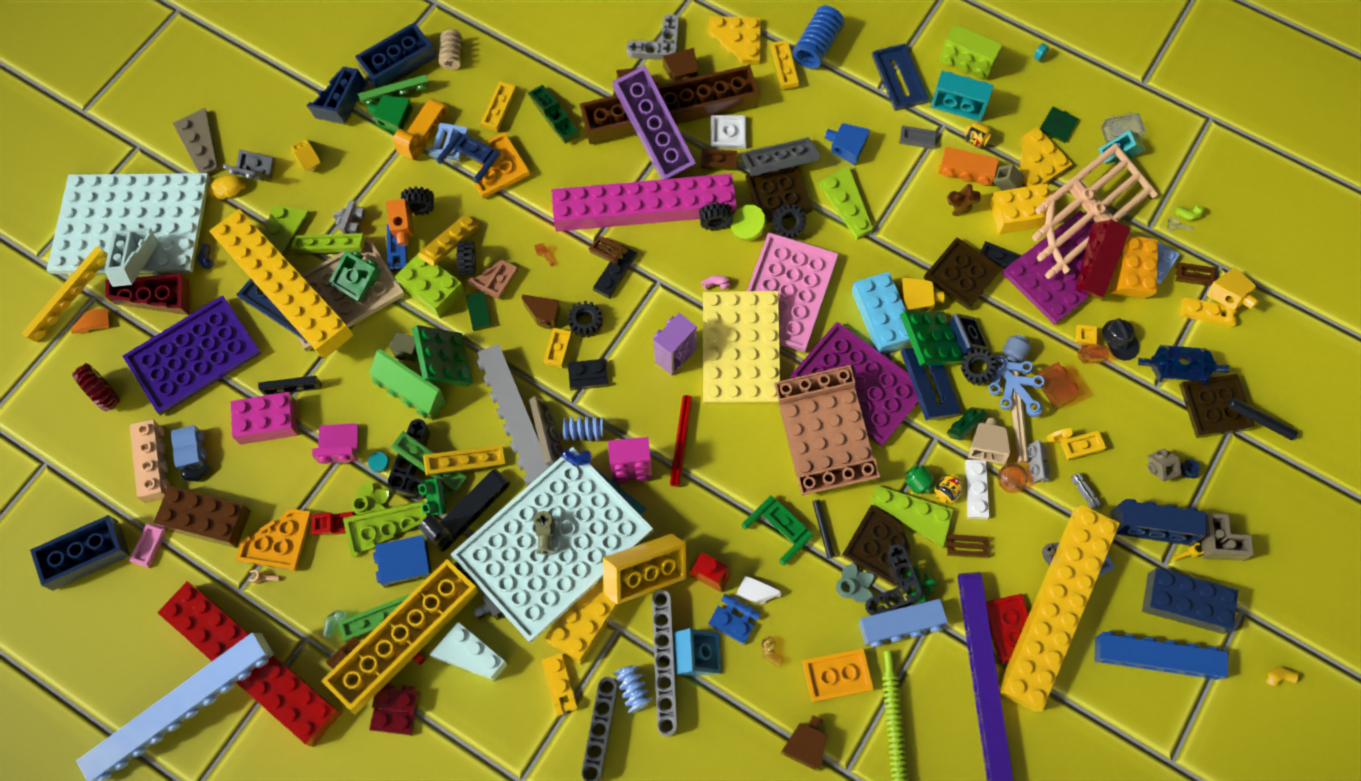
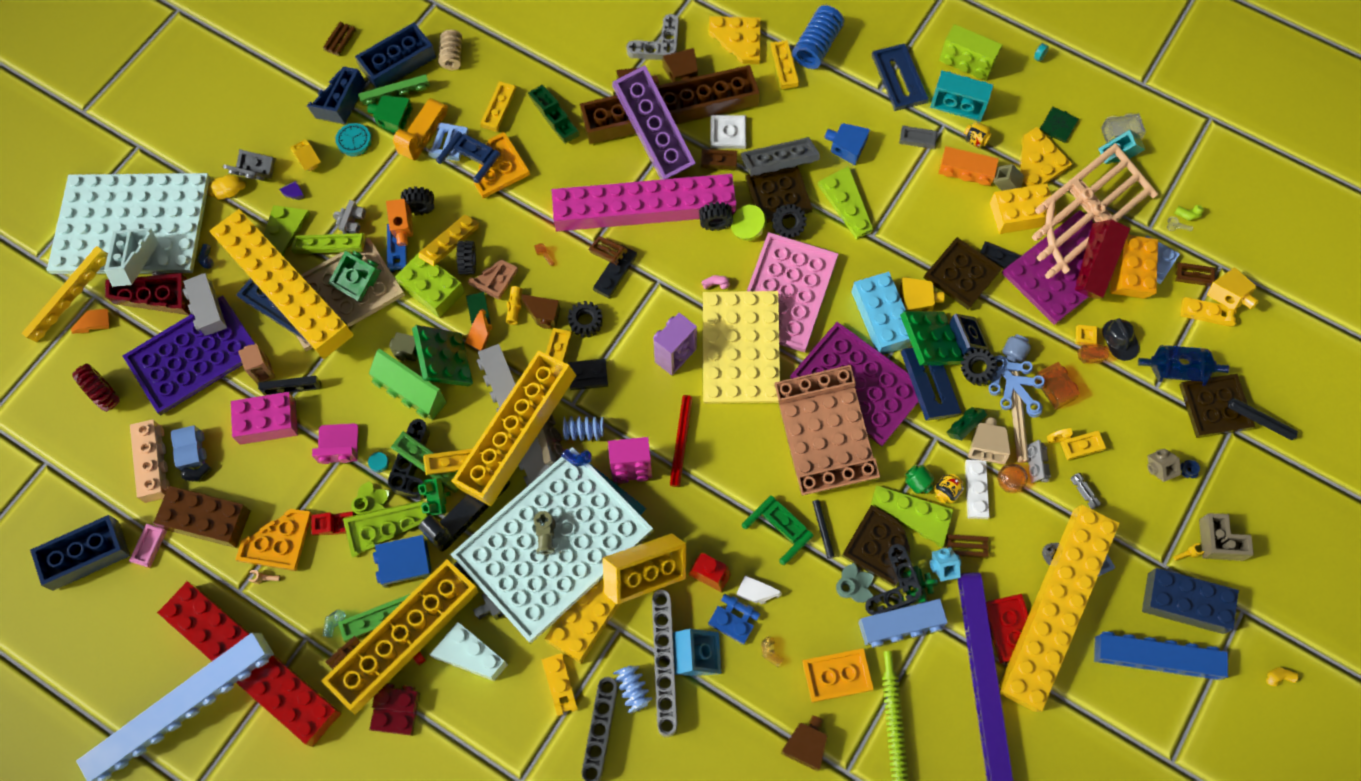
dark tan wing [173,108,219,176] -> none
reddish brown hips [947,184,981,216] -> none
dark blue brick [1110,499,1206,546] -> none
none -> light grey brick [183,273,227,336]
none -> nougat brick [238,344,275,385]
none -> dark purple tile [280,181,305,200]
none -> reddish brown tile [323,21,356,56]
none -> teal tile [335,123,372,156]
none -> yellow brick [451,350,576,506]
none -> orange slope [465,309,493,351]
none -> yellow pin [506,286,523,325]
none -> medium azure brick [930,548,961,581]

